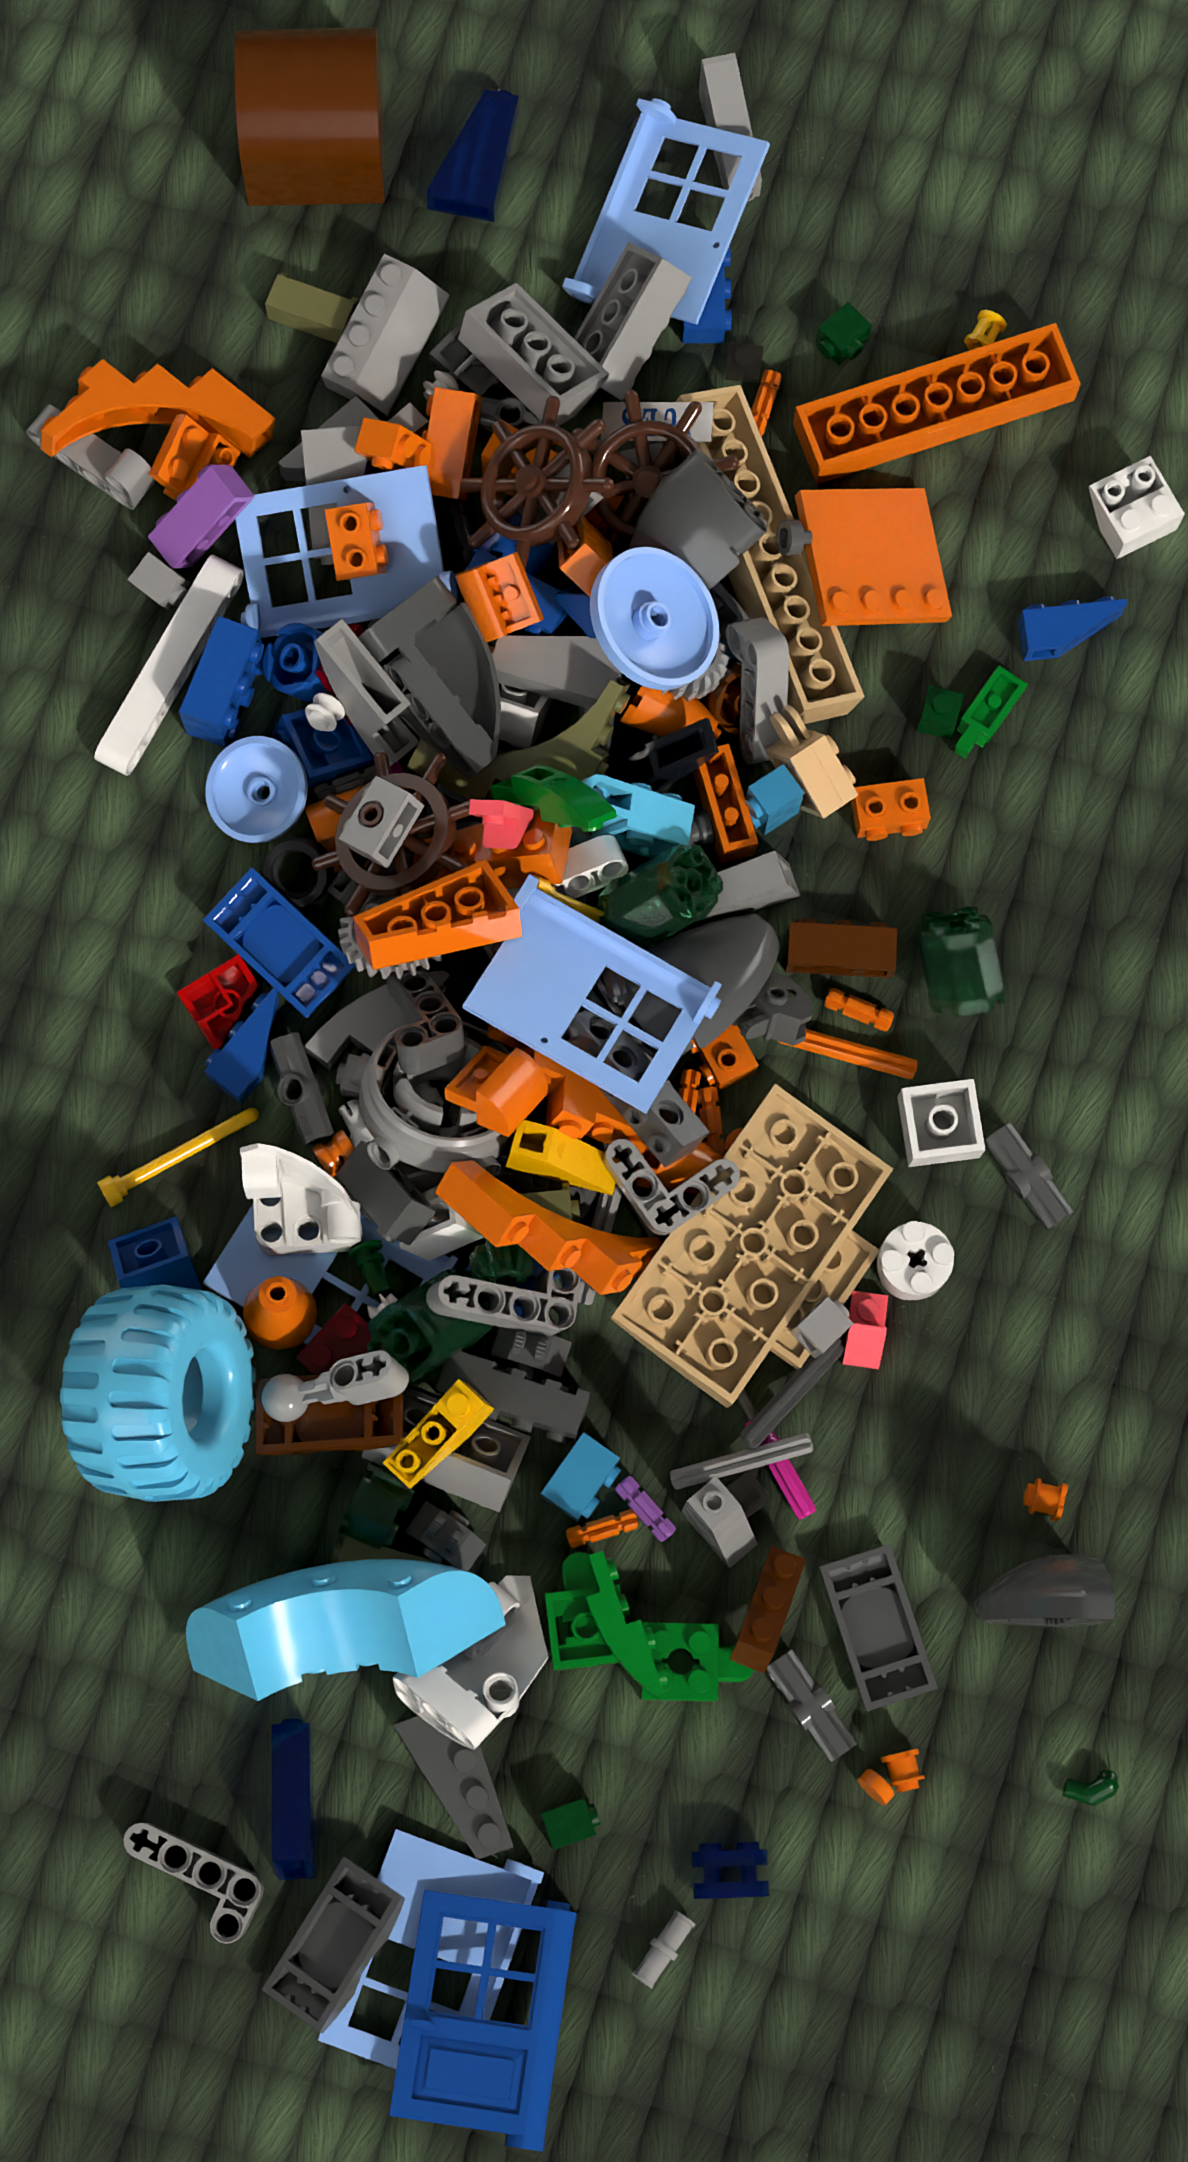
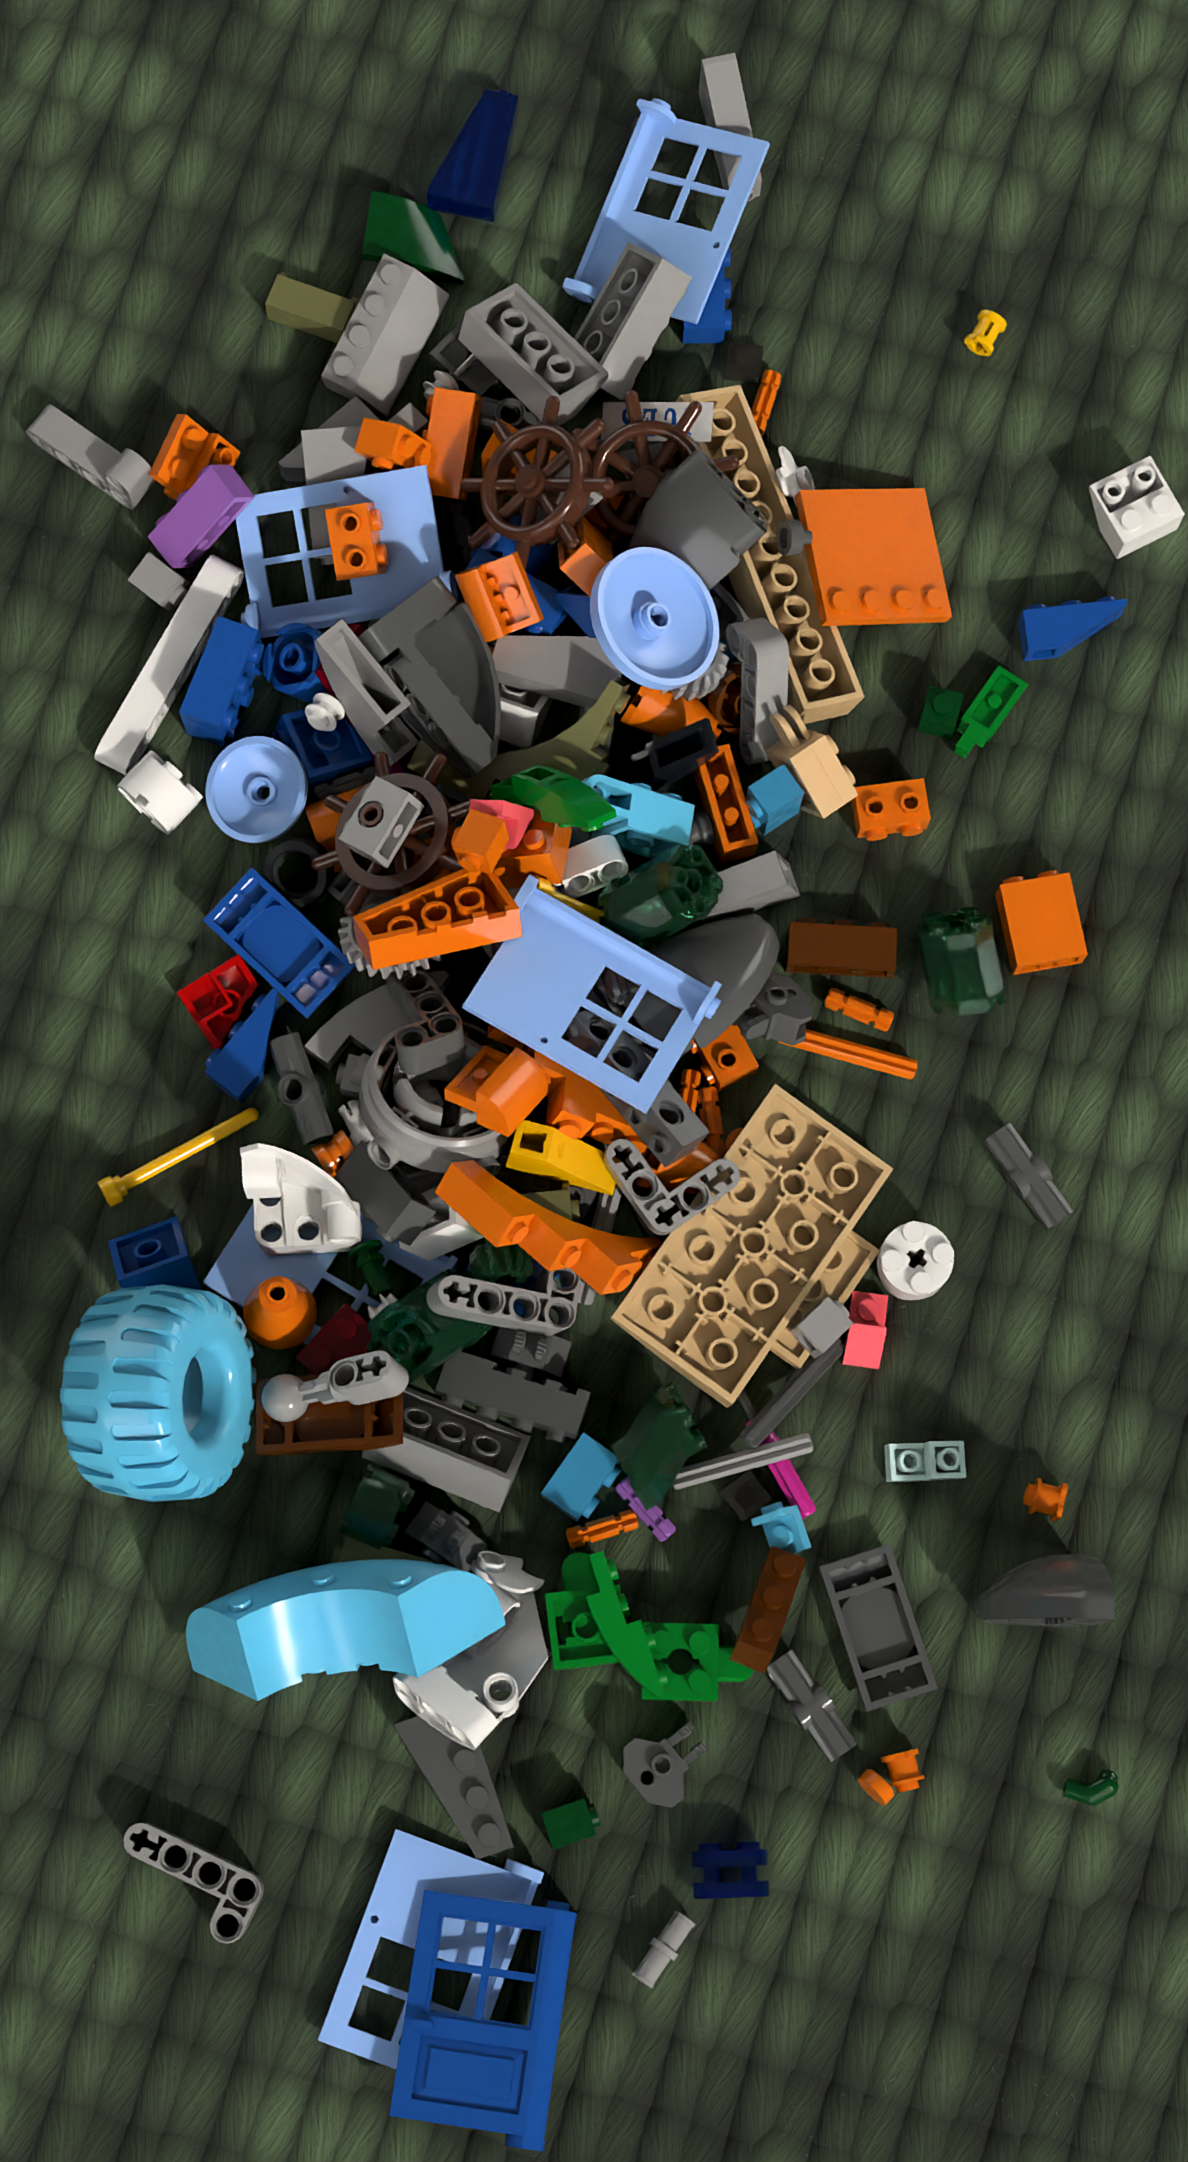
orange arch [41,359,275,458] -> none
reddish brown brick [234,27,385,206] -> none
dark grey slope [262,1856,405,2033] -> none
clear blue slope [272,1719,316,1880] -> none
yellow slope [383,1379,495,1489] -> none
light grey slope [681,1476,758,1569] -> none
orange brick [793,323,1081,485] -> none
dark green brick [815,302,872,365] -> none
white brick [897,1079,985,1167] -> none
none -> white brick [117,750,203,835]
none -> dark green slope [362,191,464,284]
none -> orange brick [451,809,510,874]
none -> white plate [471,1551,544,1593]
none -> clear green brick [611,1382,708,1511]
none -> dark grey hinge [623,1721,710,1808]
none -> medium azure bracket [750,1502,811,1554]
none -> white plate [776,446,815,507]
none -> light aqua slope [884,1441,966,1482]
none -> orange brick [995,870,1088,975]

